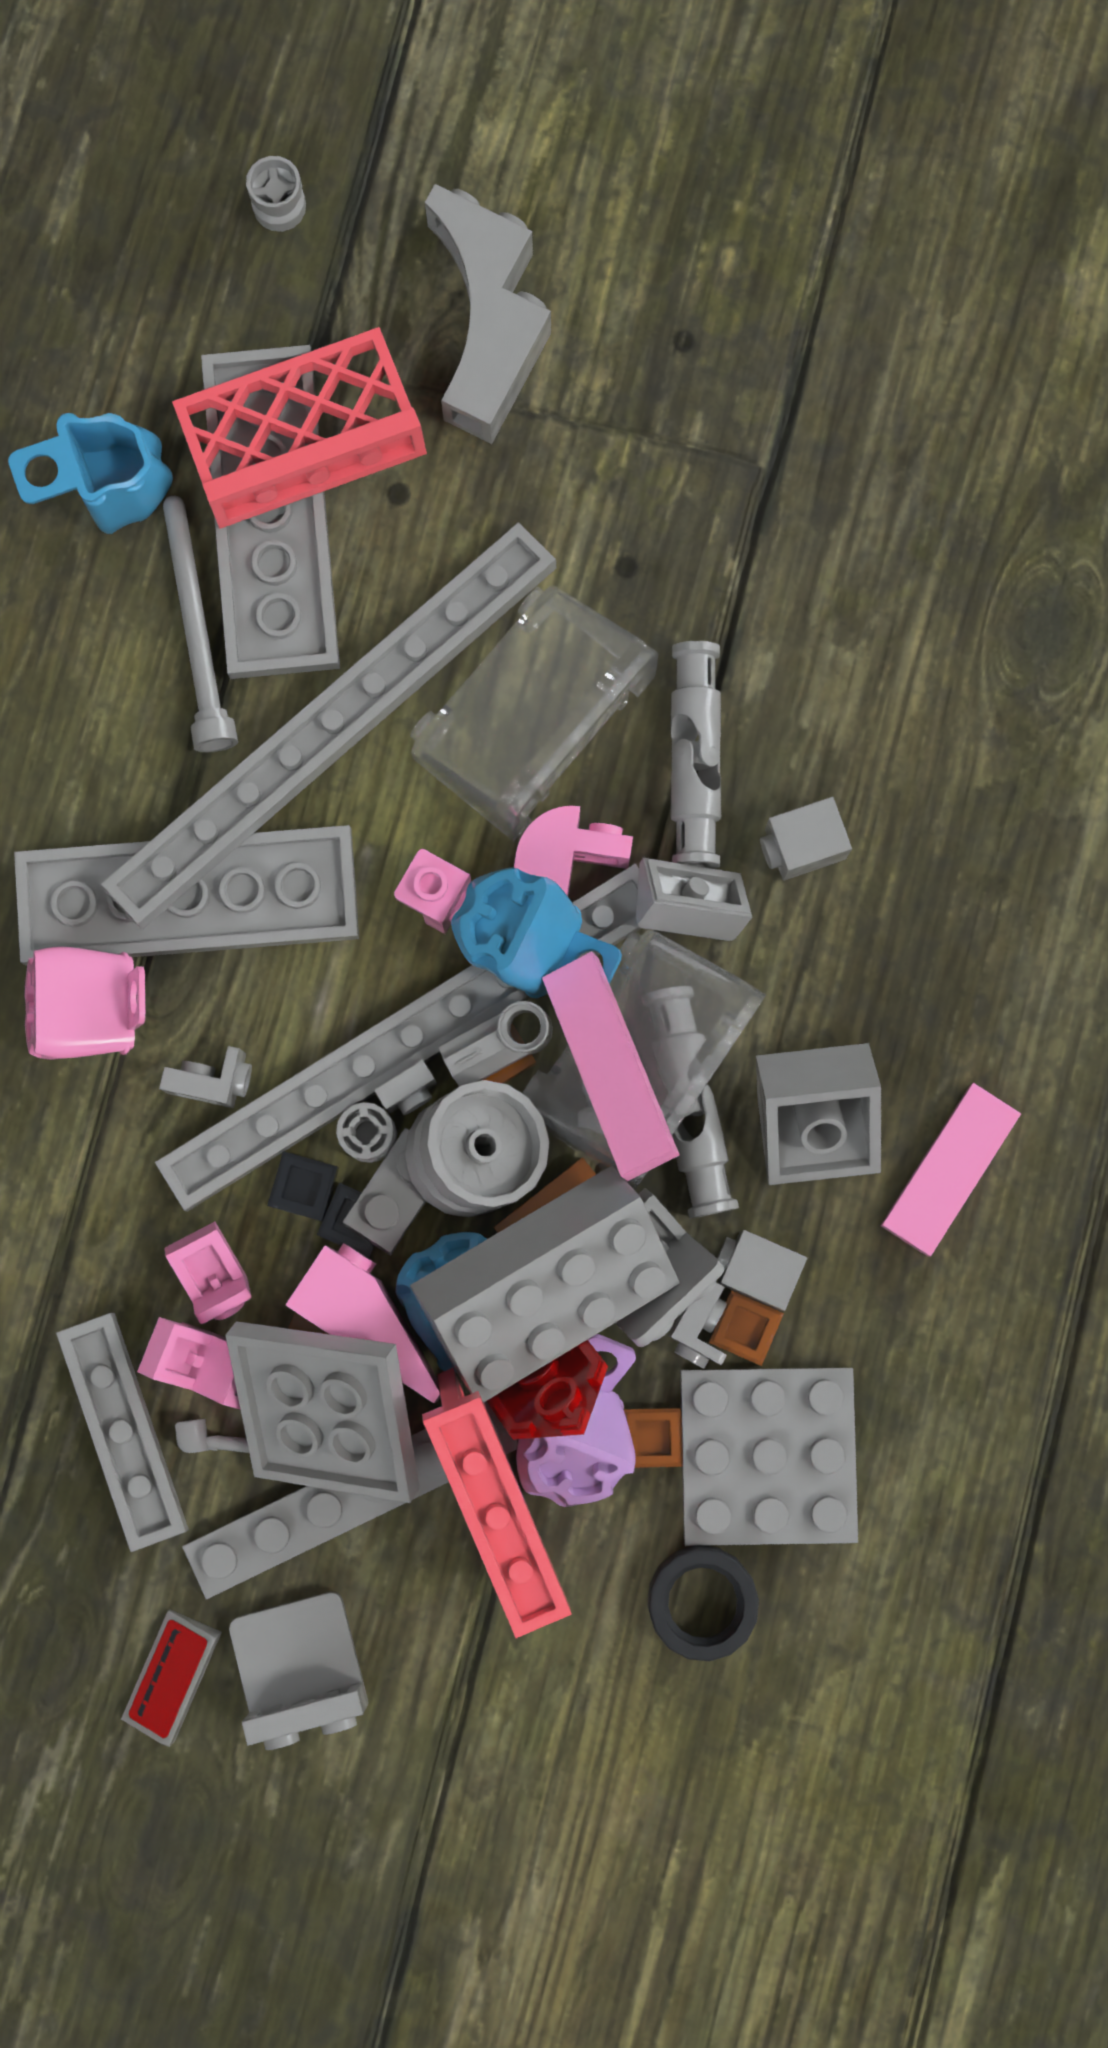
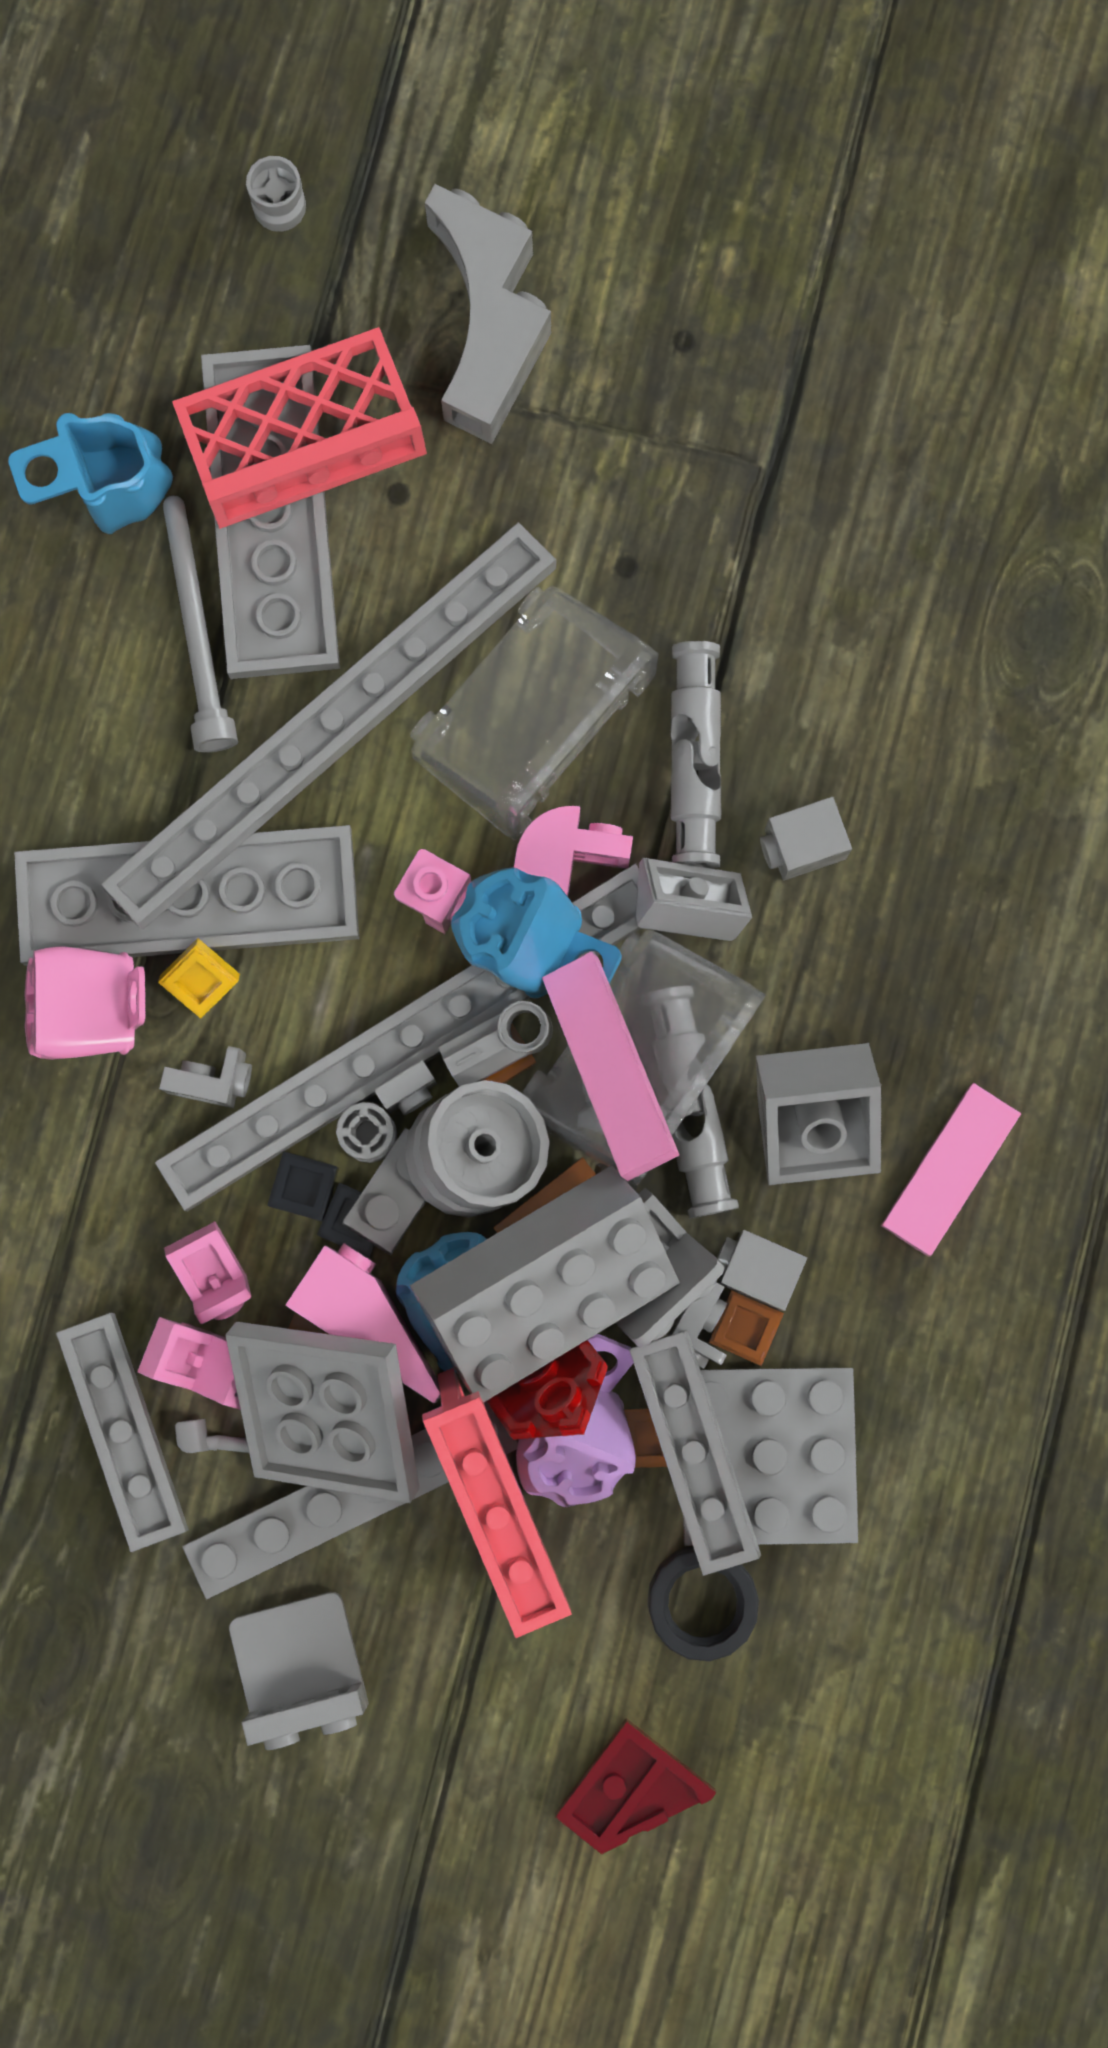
red slope [121,1609,222,1747] -> none
none -> yellow tile [158,938,240,1019]
none -> dark red wing [555,1718,716,1854]
none -> light grey plate [629,1330,761,1576]

